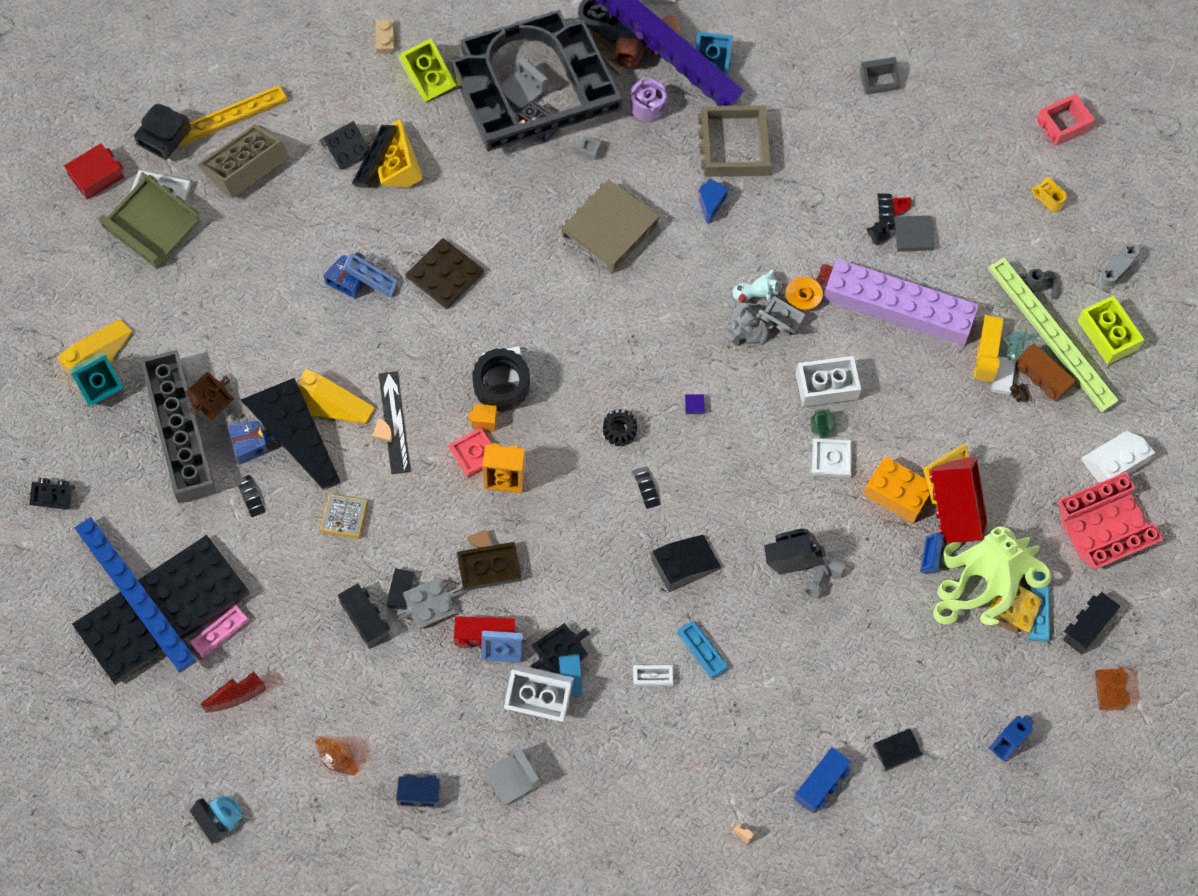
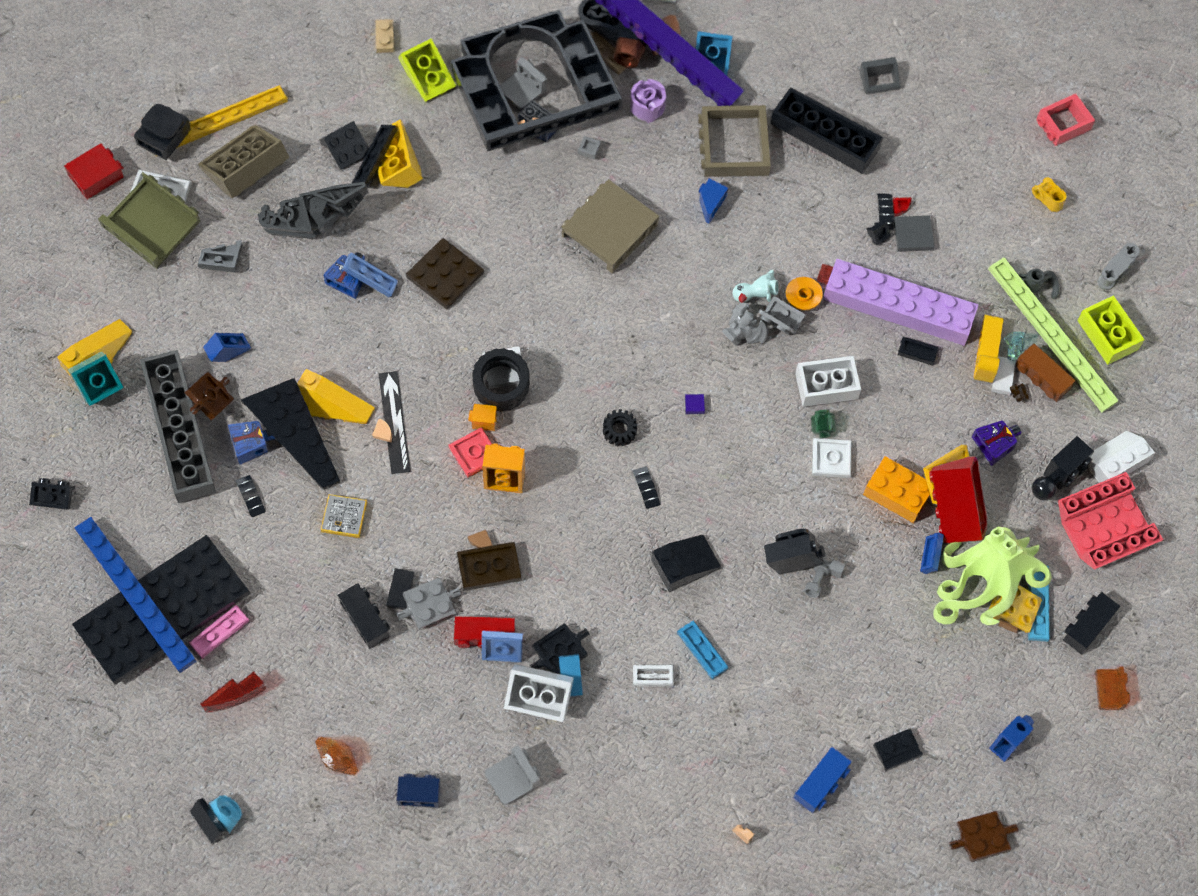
none -> dark grey wing [198,240,242,272]
none -> blue slope [203,333,251,362]
none -> dark grey connector [258,182,369,239]
none -> black brick [770,87,883,174]
none -> black tile [897,336,939,366]
none -> reddish brown plate [949,811,1018,862]
none -> dark purple torso [972,421,1021,466]
none -> black brick [1032,436,1094,501]

